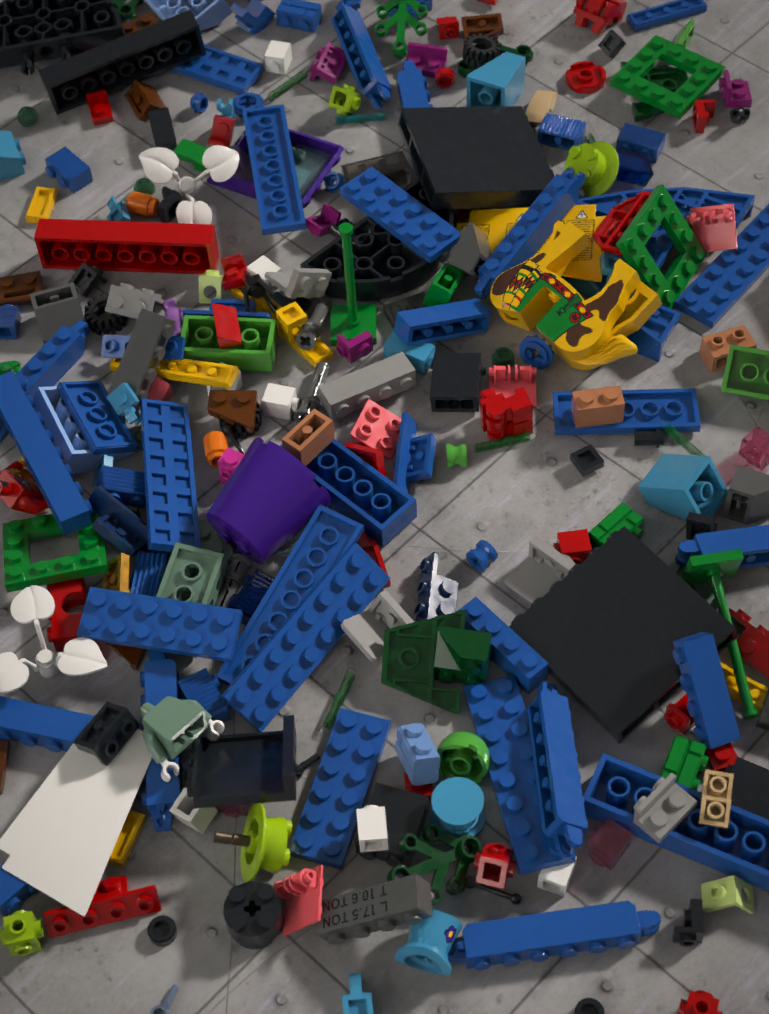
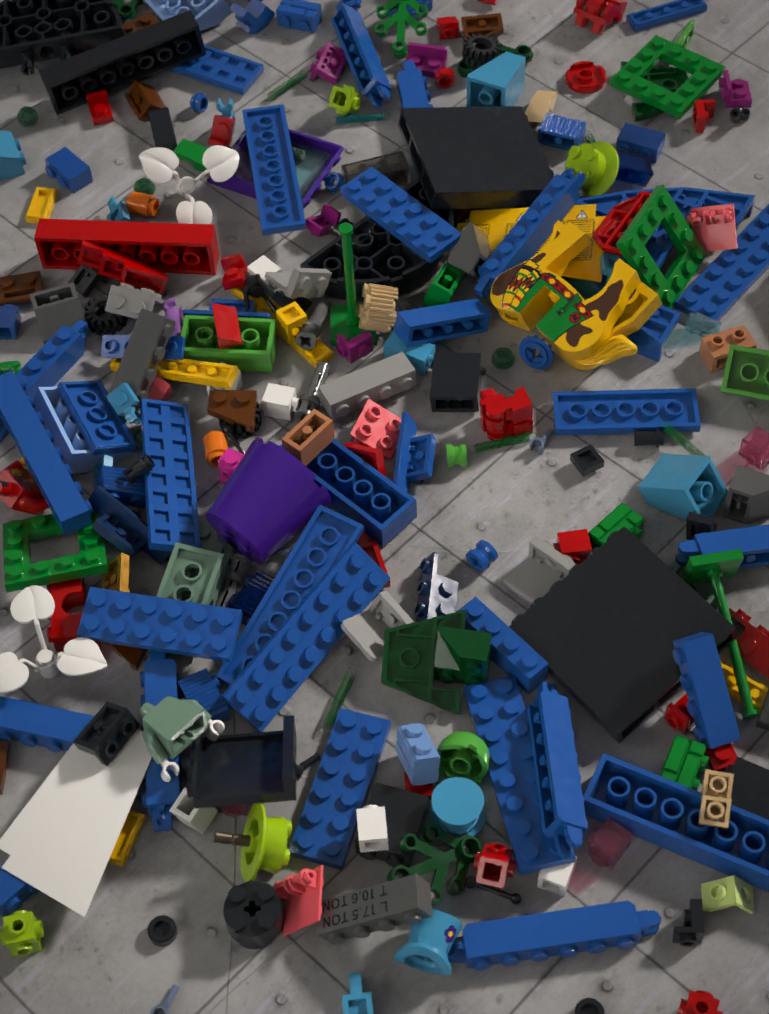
red bracket [43,875,162,938] -> none
blue brick [129,551,169,597] -> none
black bracket [157,186,182,223] -> none
yellowish green bracket [199,269,224,304] -> none
blue gear [233,93,265,118] -> none
white brick [264,40,292,75] -> none
coral hinge [489,365,537,407] -> none
nougat brick [571,385,625,428] -> none
black plate [598,29,626,59] -> none
light grey bracket [633,773,697,844] -> none
none -> red slope [77,240,168,296]
none -> black pin [122,454,155,484]
none -> tan brick [358,283,399,333]
none -> sand blue hand [530,428,554,455]
none -> clear light blue cone [685,311,721,334]

